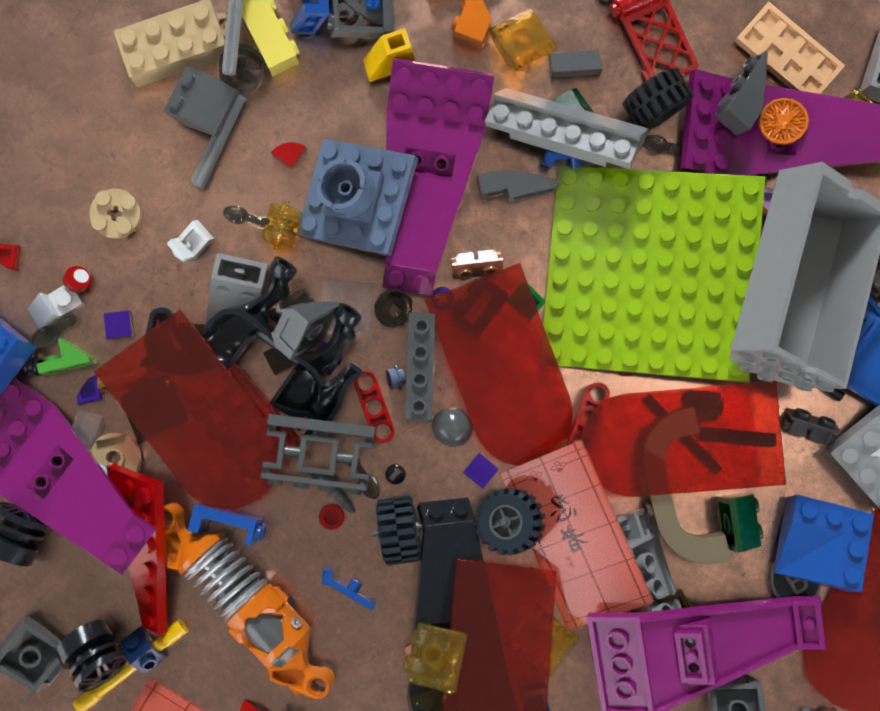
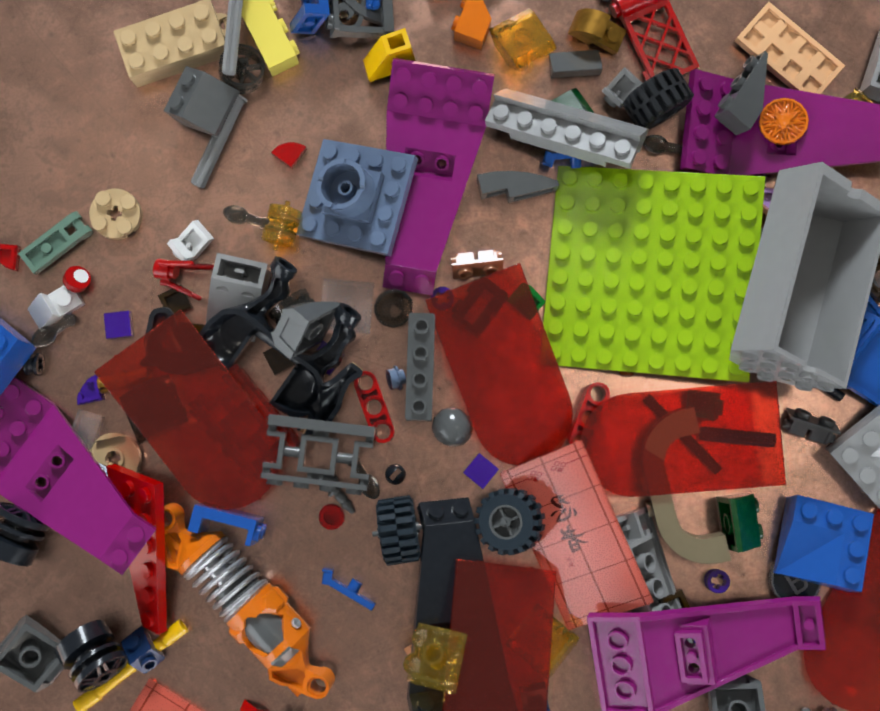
bright green slope [36,338,97,375] -> none
none -> sand green plate [18,211,93,275]
none -> red plant [153,258,214,301]
none -> dark brown tile [158,285,193,316]
none -> pearl gold brick [568,8,627,55]
none -> light grey bracket [602,67,642,108]
none -> dark purple bush [704,569,730,593]

